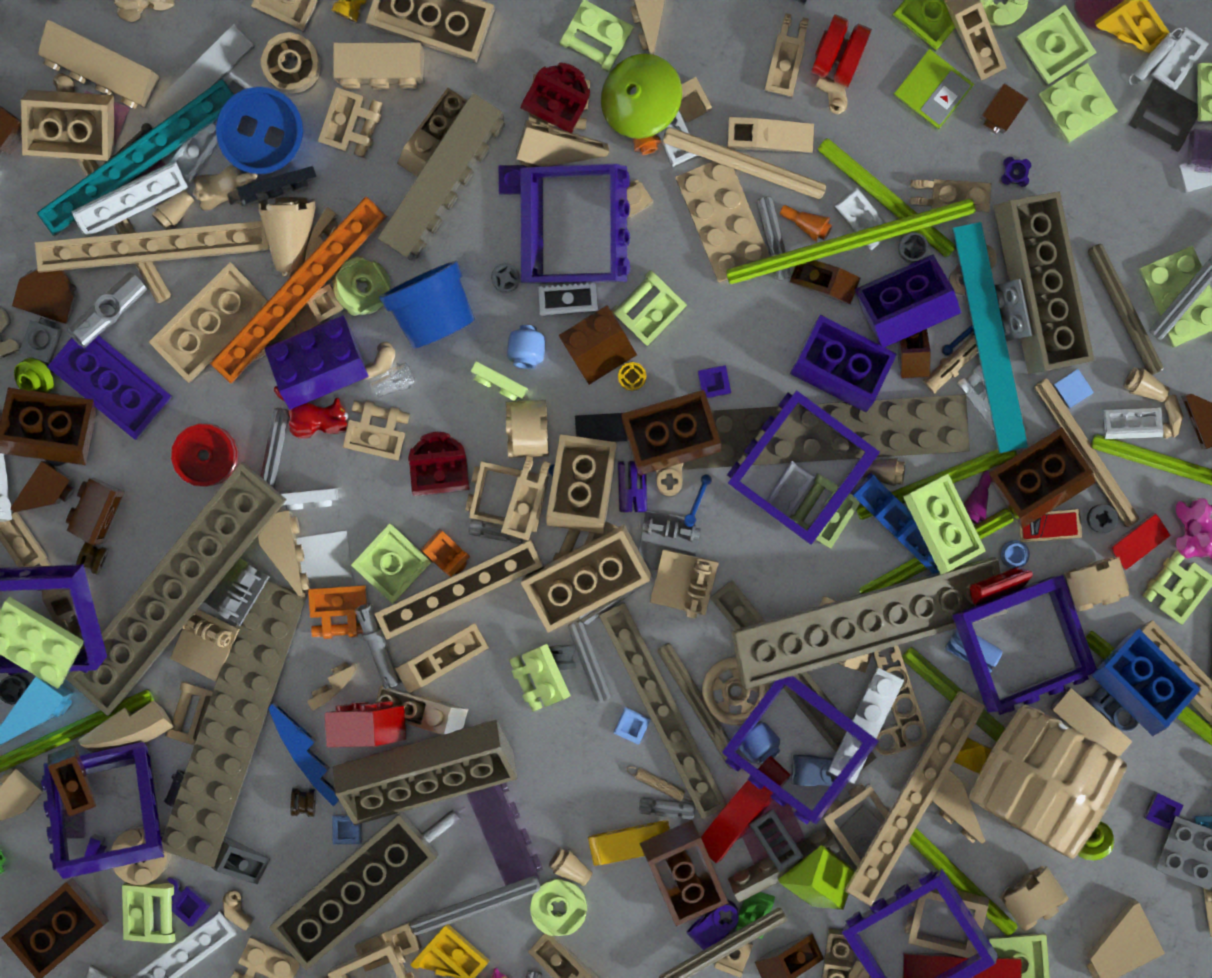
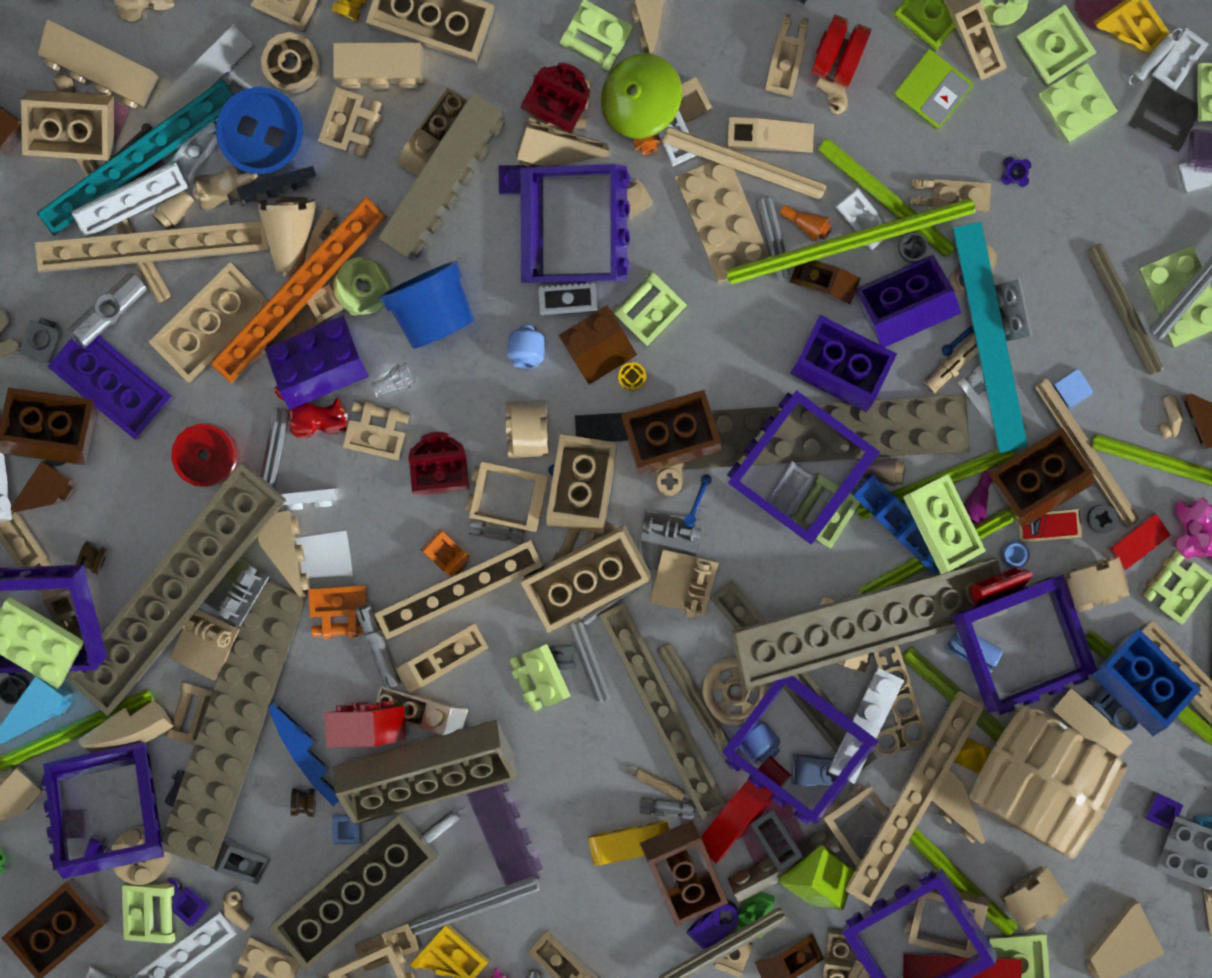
reddish brown slope [12,269,76,324] -> none
lime plate [14,358,54,393] -> none
reddish brown slope [48,745,96,817] -> none
reddish brown slope [66,478,125,545] -> none
tan slope [307,662,358,711] -> none
yellowish green plate [351,523,432,604] -> none
tan arm [365,342,395,380] -> none
yellowish green plate [471,361,529,401] -> none
dark grey wheel [491,263,520,293] -> none
tan hinge [501,456,550,541] -> none
yellowish green plate [530,878,587,936] -> none
tan cone [549,848,593,886] -> none
light blue tile [613,707,651,745] -> none
dark purple arm [618,461,647,512] -> none
dark purple plate [698,365,731,398] -> none
reddish brown slope [897,329,931,378] -> none
reddish brown slope [979,83,1028,134] -> none
dark tan brick [994,191,1094,375] -> none
lime plate [1078,821,1114,861] -> none
white plate [1103,408,1163,439] -> none
tan cone [1124,367,1170,403] -> none

